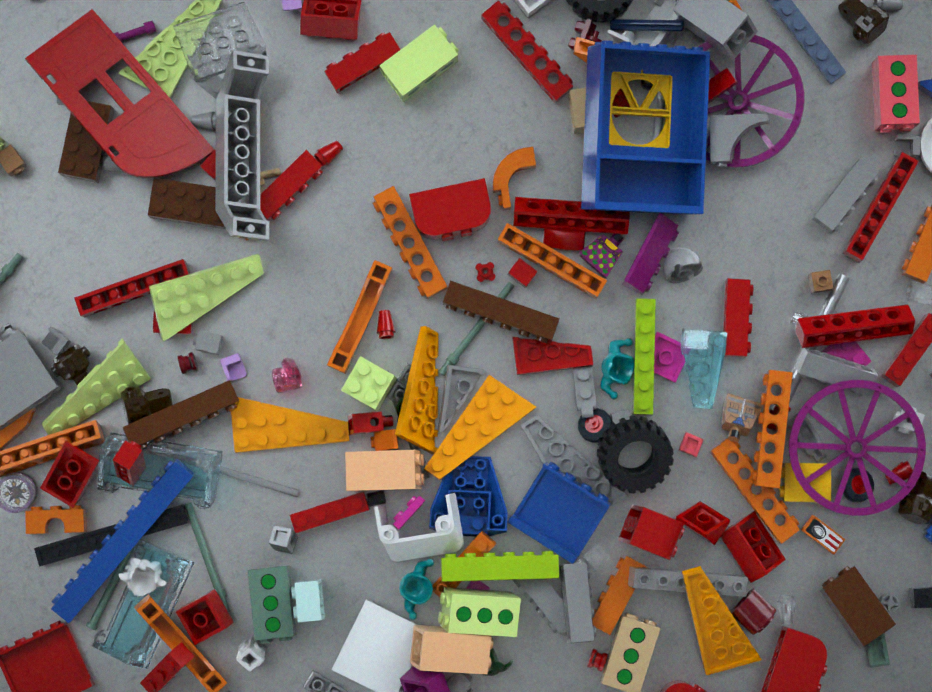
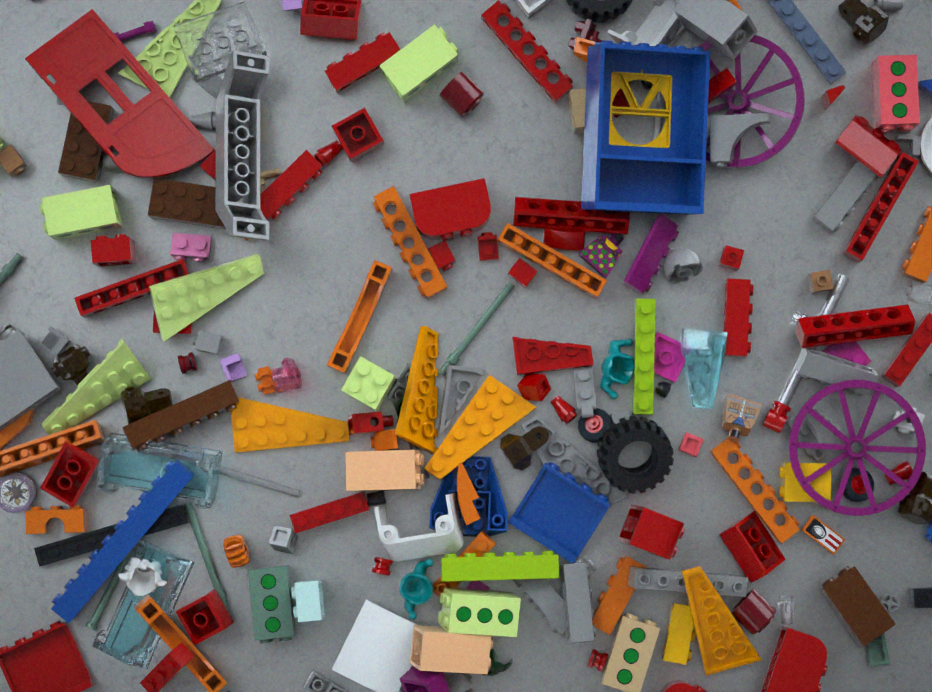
red brick [113,440,146,487] -> none
white brick [236,637,266,672] -> none
red cone [377,310,396,339] -> none
dark pink plate [393,495,425,529] -> none
reddish brown brick [443,280,560,344] -> none
red plate [475,262,495,282] -> none
orange arch [493,147,536,211] -> none
dark blue axle [610,19,684,32] -> none
red slope [676,501,730,545] -> none
orange brick [752,370,793,489] -> none
none -> yellowish green brick [40,185,122,240]
none -> red brick [91,234,136,267]
none -> bright pink bracket [170,233,212,262]
none -> orange gear [223,534,250,568]
none -> orange piece [255,366,278,395]
none -> red brick [331,107,384,162]
none -> red wheel [371,557,393,576]
none -> red brick [428,240,456,272]
none -> dark red piece [439,71,484,117]
none -> orange slope [457,462,480,525]
none -> red bracket [478,232,499,261]
none -> dark brown piece [500,426,549,471]
none -> red panel [517,373,551,401]
none -> red cone [550,395,578,424]
none -> black hinge [656,382,672,398]
none -> yellow brick [662,602,696,665]
none -> red brick [719,245,744,271]
none -> red slope [821,85,845,110]
none -> slope [835,115,902,178]

